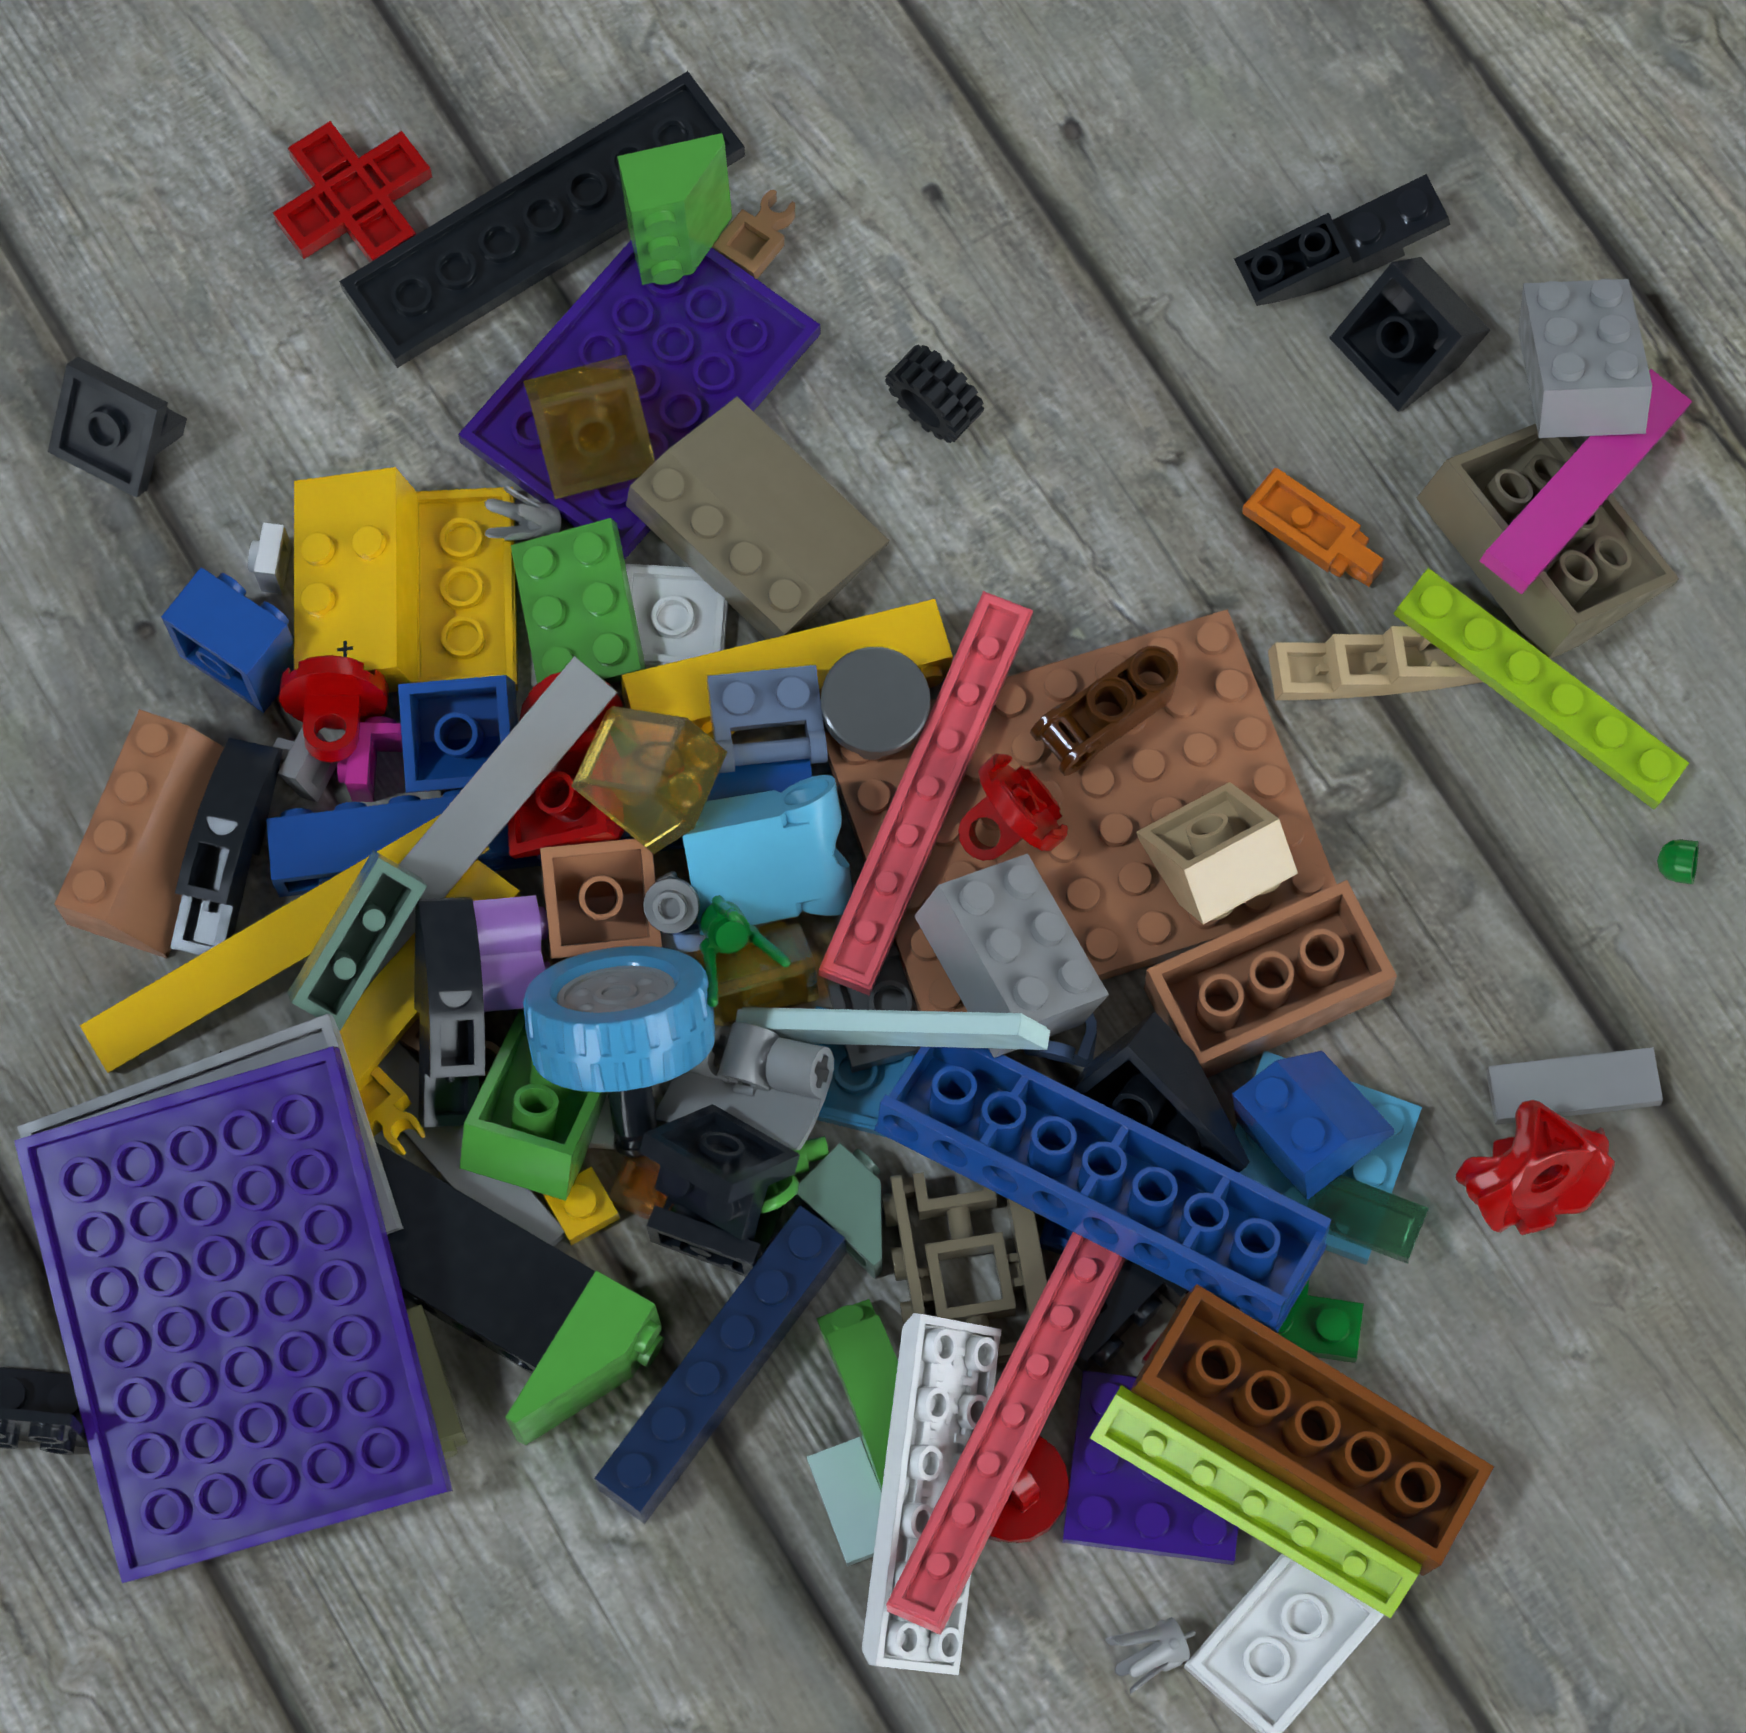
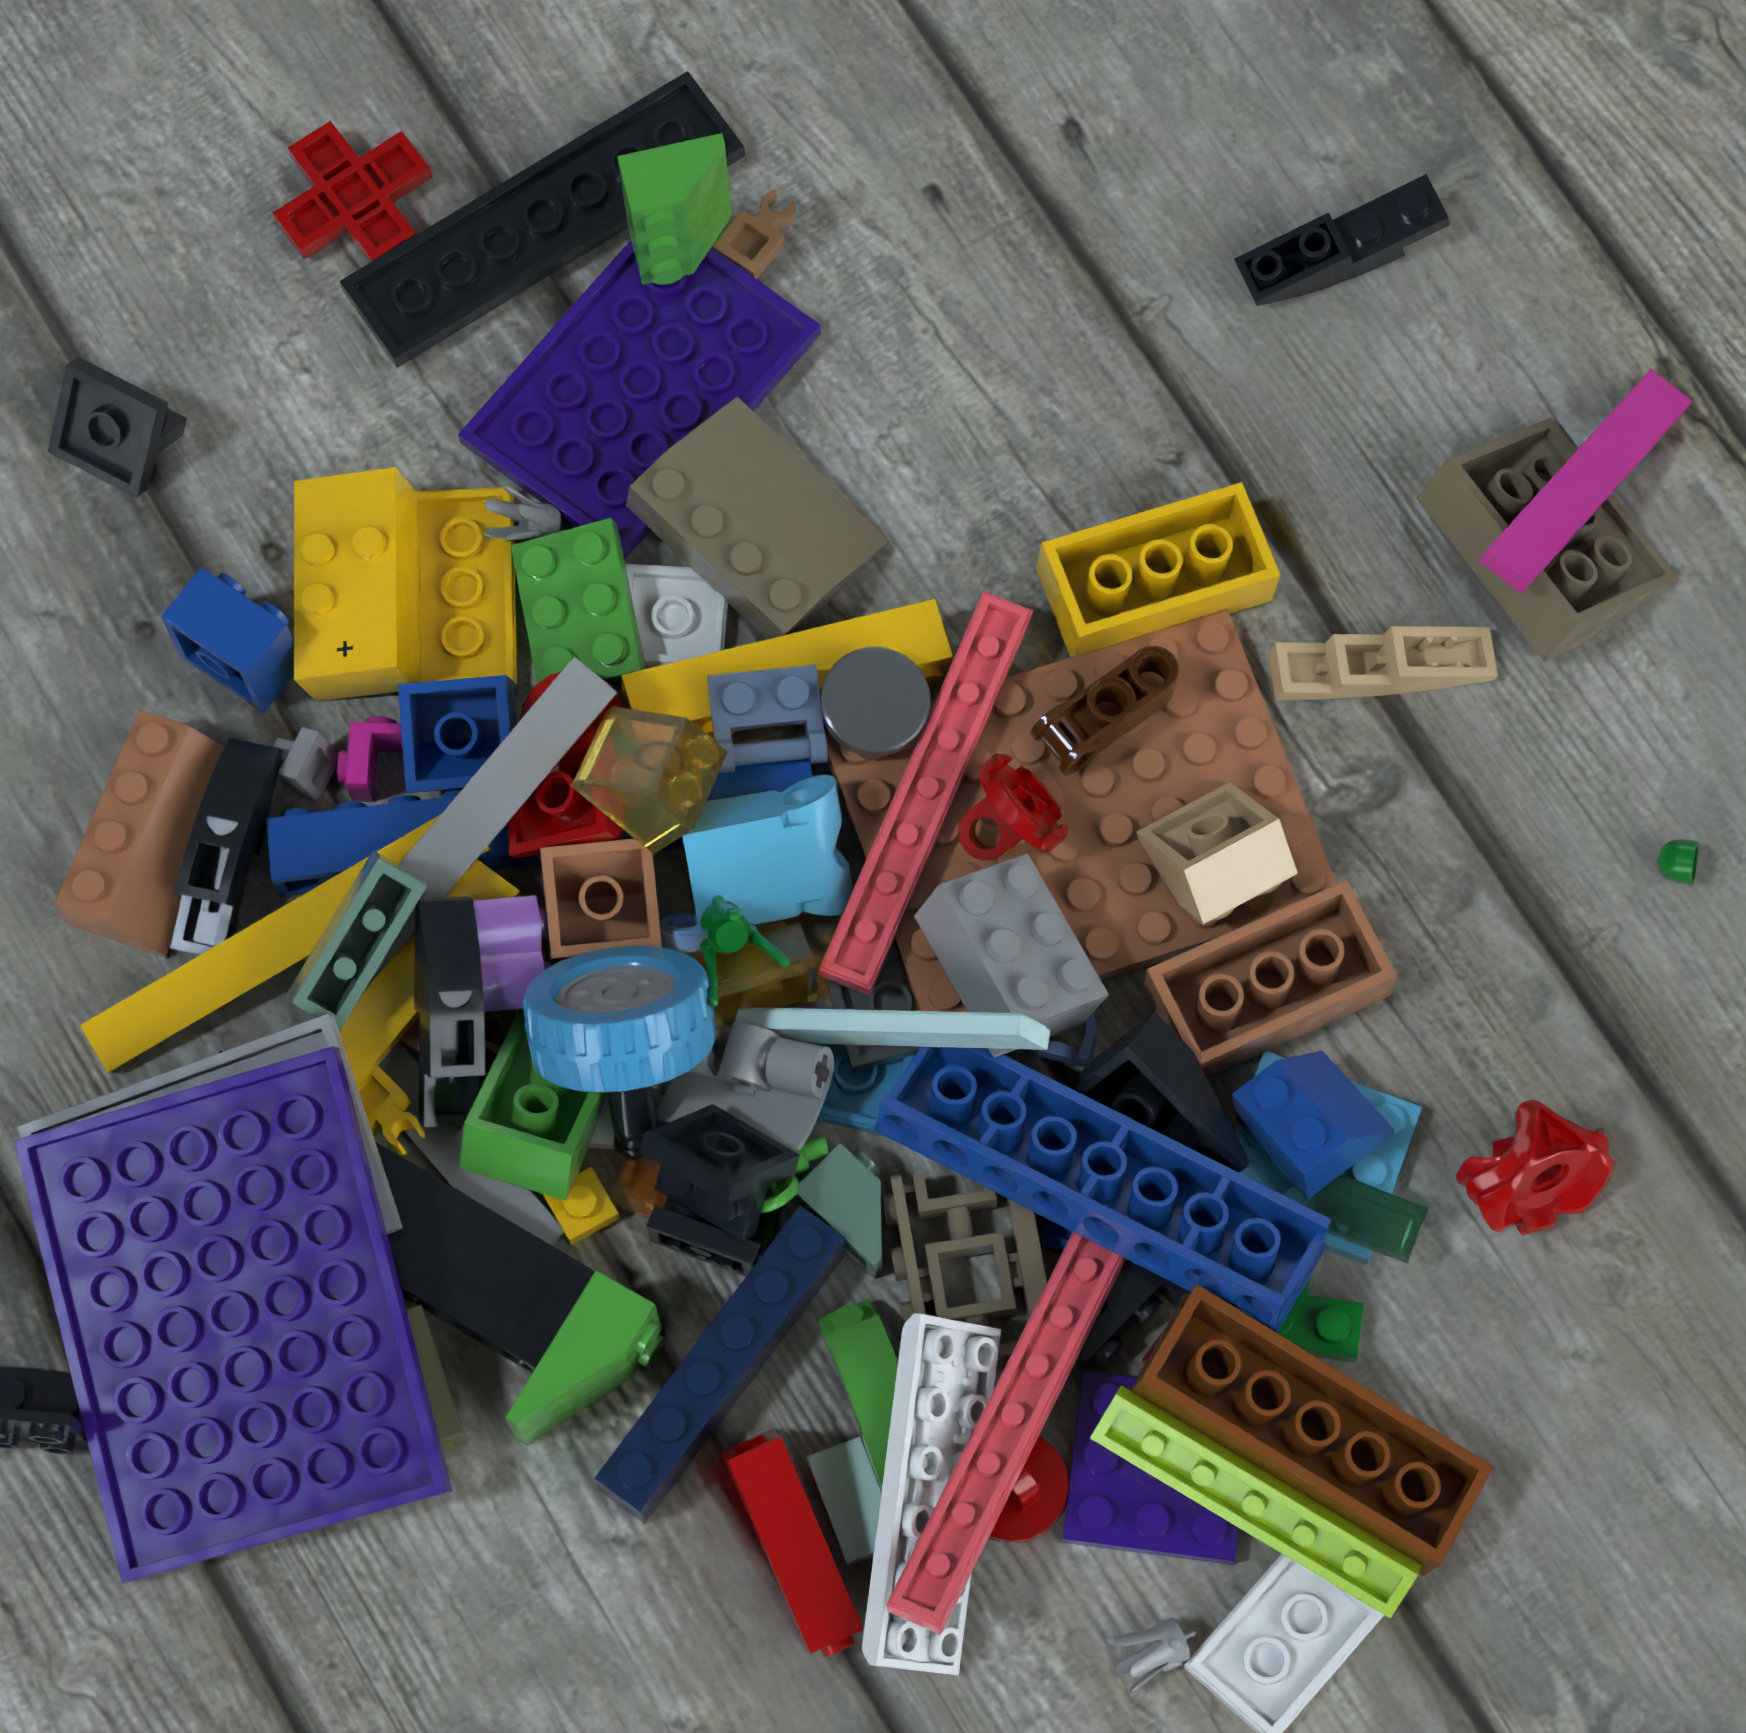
white plate [248,523,292,594] -> none
red tile [279,655,389,763] -> none
clear yellow slope [523,354,655,499] -> none
light grey plate [643,871,700,933] -> none
black tyre [885,344,984,443] -> none
orange hinge [1242,468,1384,587] -> none
black slope [1329,257,1490,412] -> none
lime plate [1393,568,1689,810] -> none
light grey tile [1486,1047,1663,1125] -> none
light grey brick [1518,279,1652,438] -> none
none -> red slope [721,1429,864,1657]
none -> yellow brick [1036,482,1281,657]

